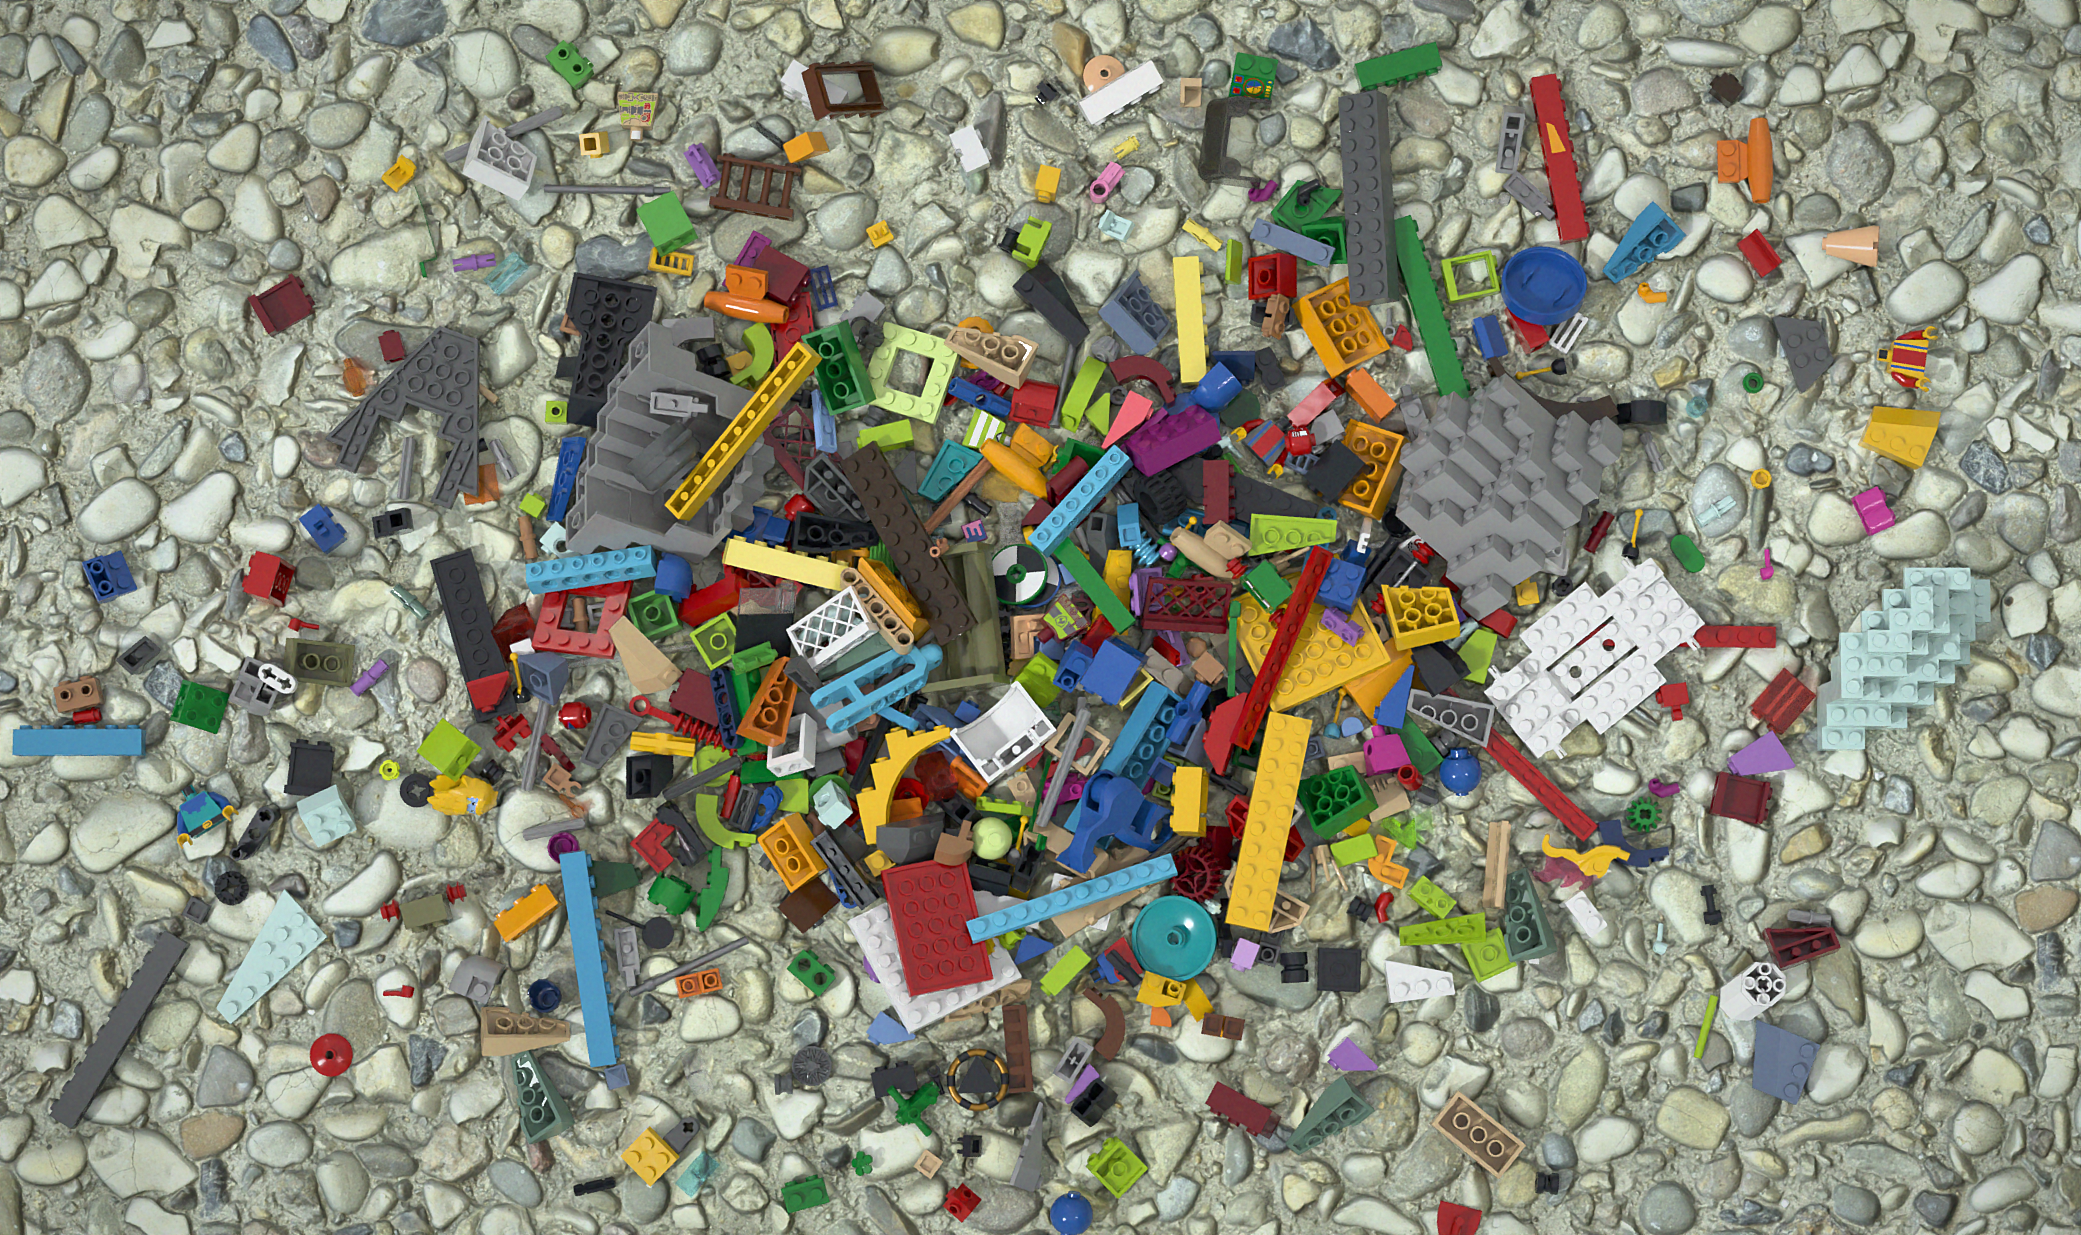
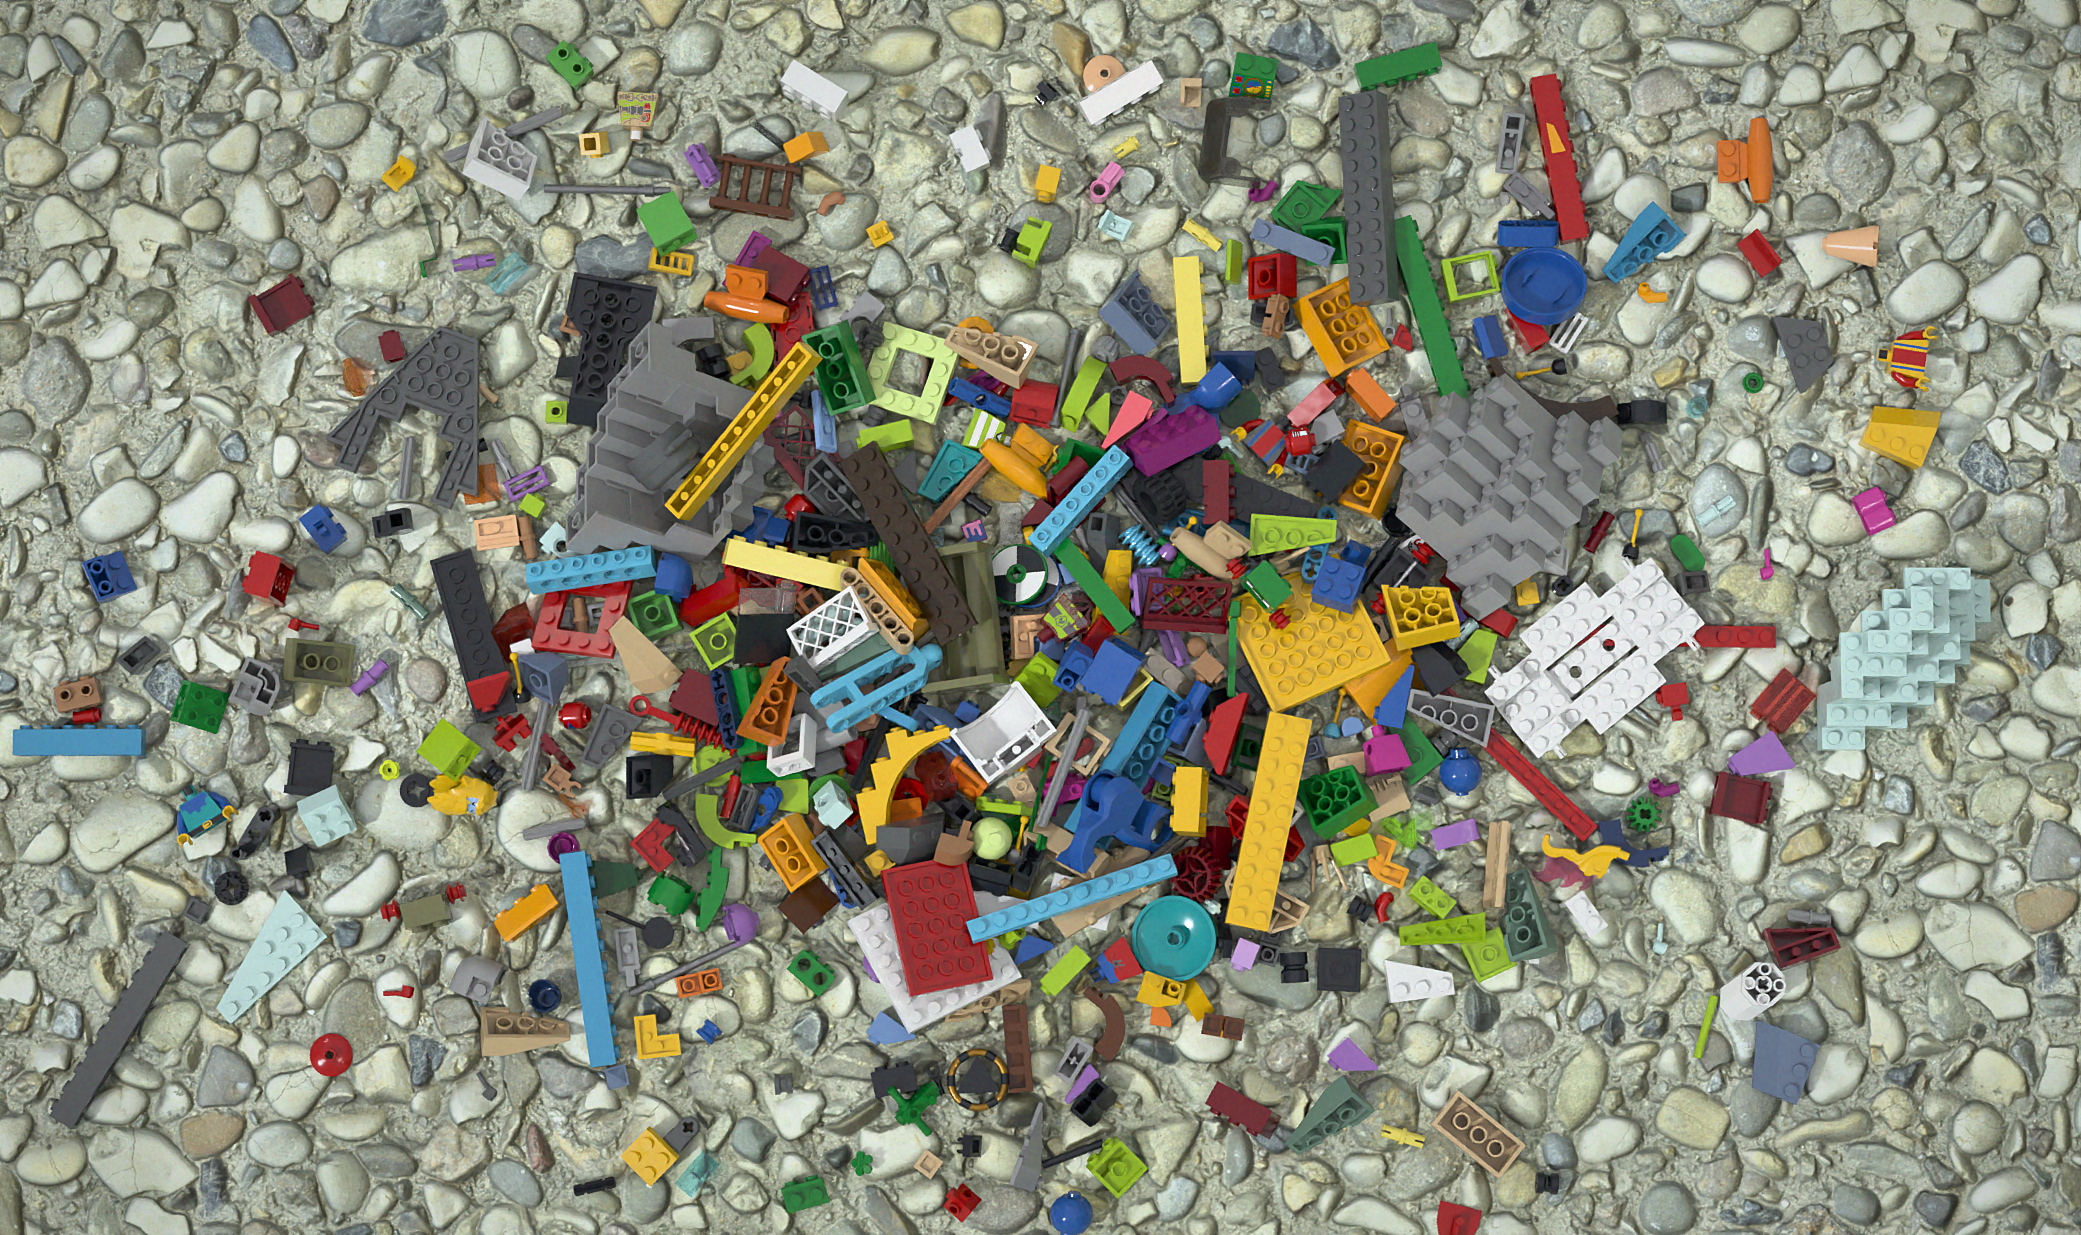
white beam [258,664,298,694] -> none
sand green wedge [511,1050,575,1144] -> none
blue wing [546,437,587,522] -> none
light grey hinge [650,391,711,418] -> none
bright green hinge [731,641,778,675] -> none
dark grey wheel [792,1046,832,1086] -> none
reddish brown window [801,61,889,121] -> none
nougat arm [930,538,950,558] -> none
black wedge [1012,263,1090,348] -> none
black axle [1106,949,1143,988] -> none
dark azure slope [1117,503,1143,547] -> none
red piece [1154,636,1180,666] -> none
red plate [1229,545,1334,750] -> none
black arm [1296,178,1321,207] -> none
medium lavender hinge [1321,607,1365,647] -> none
white tile [1357,516,1373,554] -> none
red brick [1397,764,1423,791] -> none
black bar [1700,884,1722,926] -> none
dark brown brick [1708,72,1744,108] -> none
yellow tile [1750,468,1772,490] -> none
none -> black slope [284,846,315,880]
none -> light nougat plate [473,514,520,551]
none -> dark grey hand [476,1071,497,1101]
none -> medium lavender tile [503,465,551,503]
none -> yellow plate [634,1014,682,1060]
none -> blue wheel [696,1018,723,1045]
none -> medium lavender cylinder [722,903,760,947]
none -> dark orange brick [794,587,825,617]
none -> nougat arm [817,191,846,217]
none -> black bar [1042,1139,1103,1169]
none -> light yellow pin [1380,1123,1425,1149]
none -> medium lavender slope [1431,817,1480,851]
none -> blue beam [1497,220,1559,247]
none -> dark grey slope [1674,571,1711,597]

